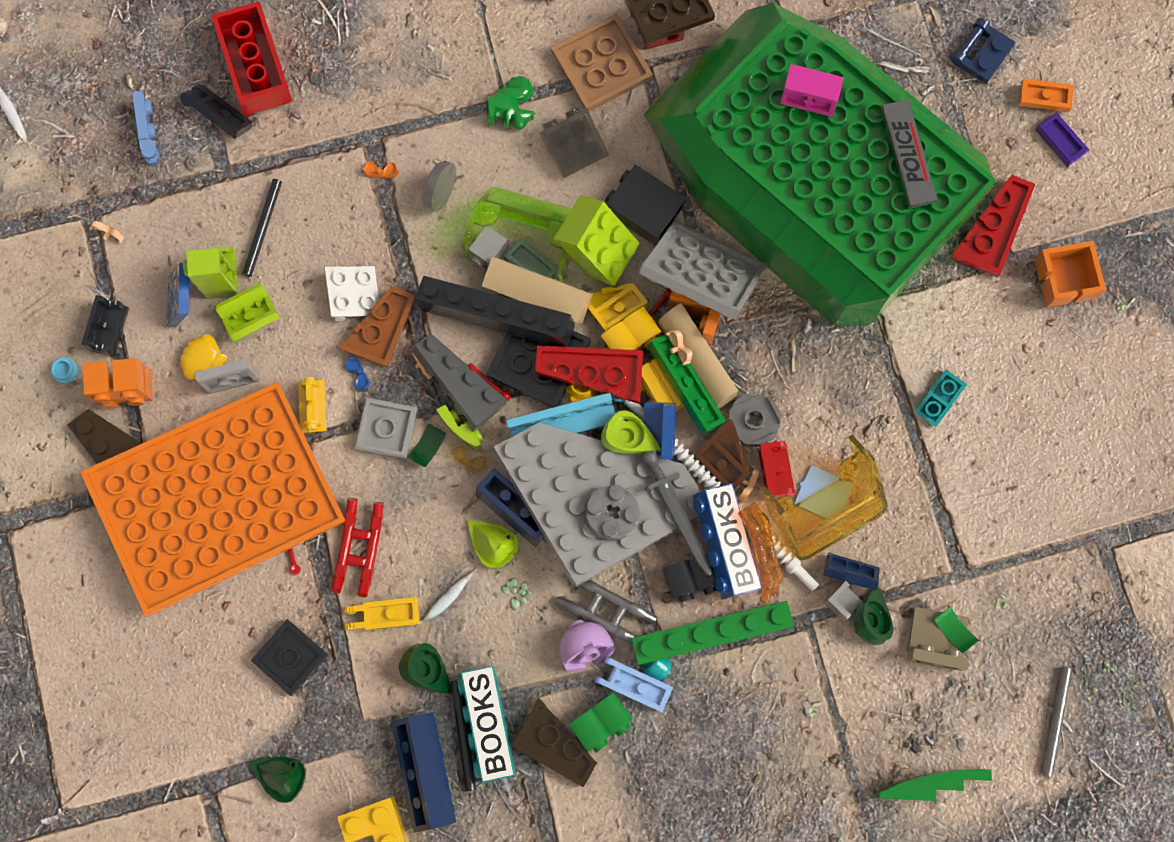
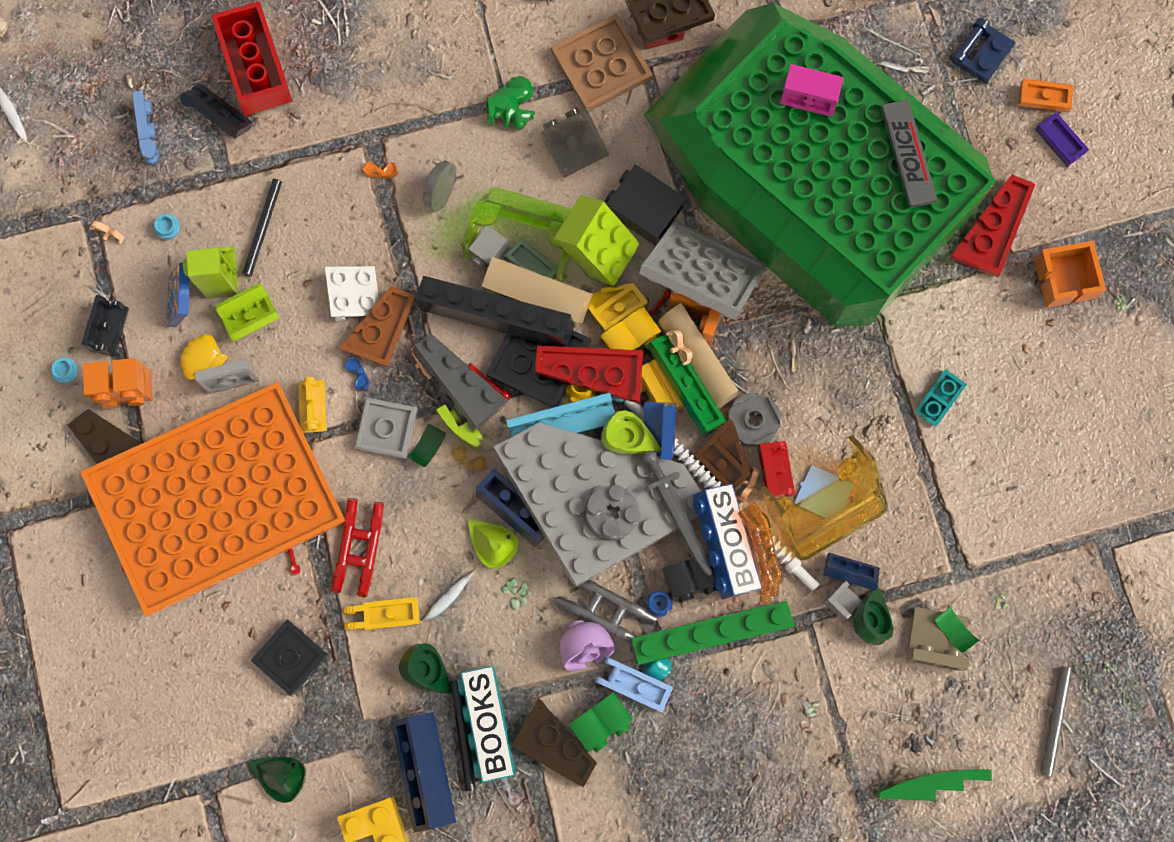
none -> medium azure plate [154,214,180,240]
none -> blue plate [646,590,673,617]

